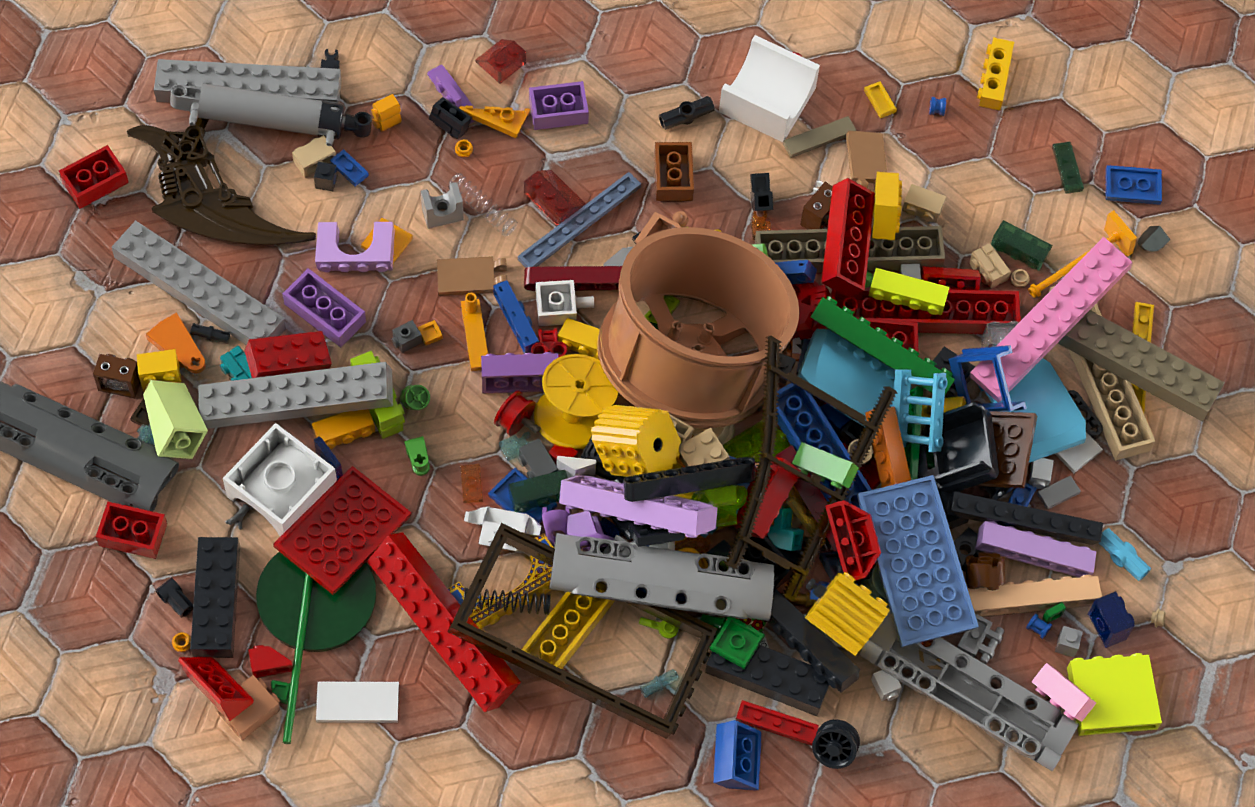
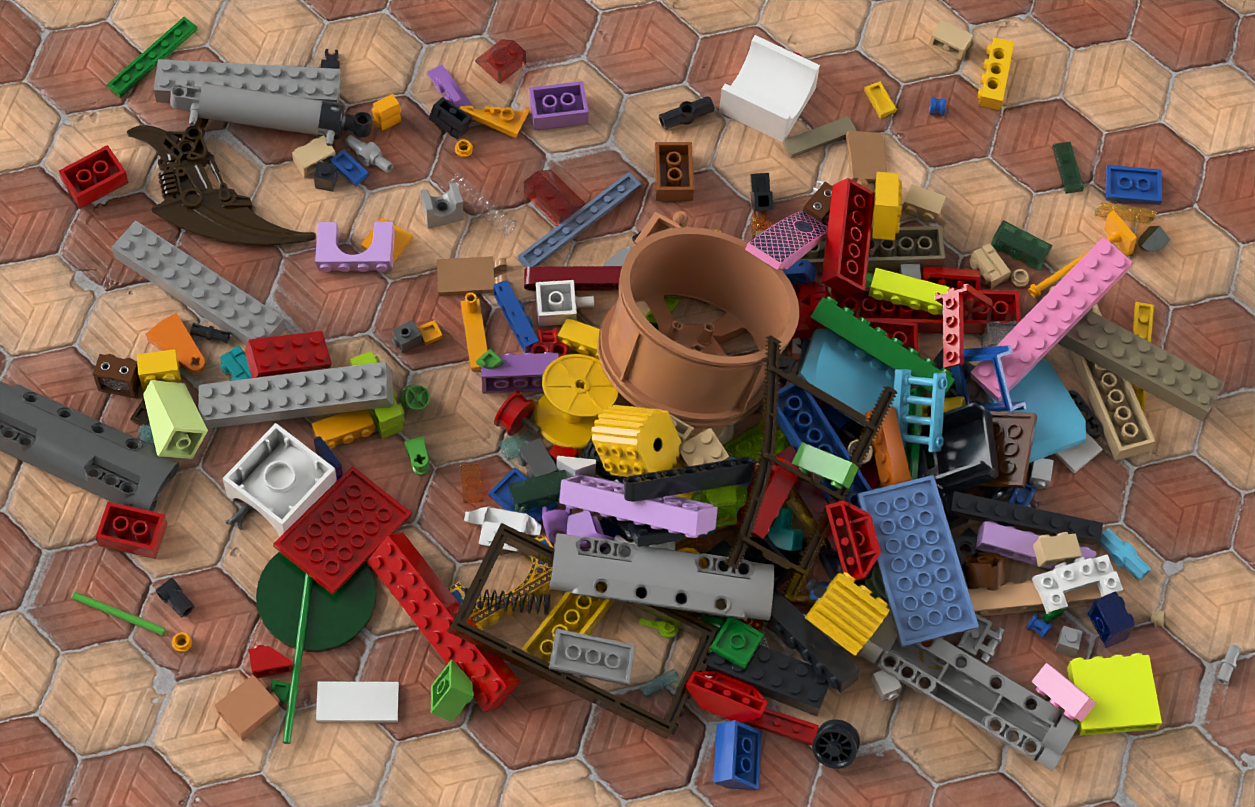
red slope [178,657,254,721] -> none
black brick [190,537,240,658] -> none
medium lavender brick [283,268,366,348] -> none
light grey tile [1037,475,1081,510] -> none
none -> bright green piece [72,592,166,636]
none -> green tile [107,17,198,98]
none -> light grey pin [345,135,393,173]
none -> bright green slope [431,660,474,722]
none -> bright green tile [476,349,504,369]
none -> light grey tile [549,629,636,686]
none -> red wedge [686,671,768,723]
none -> slope [745,211,828,270]
none -> tan brick [929,20,973,60]
none -> red bracket [935,284,992,369]
none -> white bracket [1032,554,1123,614]
none -> tan brick [1033,532,1082,567]
none -> clear yellow tile [1094,202,1156,224]
none -> light grey pin [1216,644,1241,685]

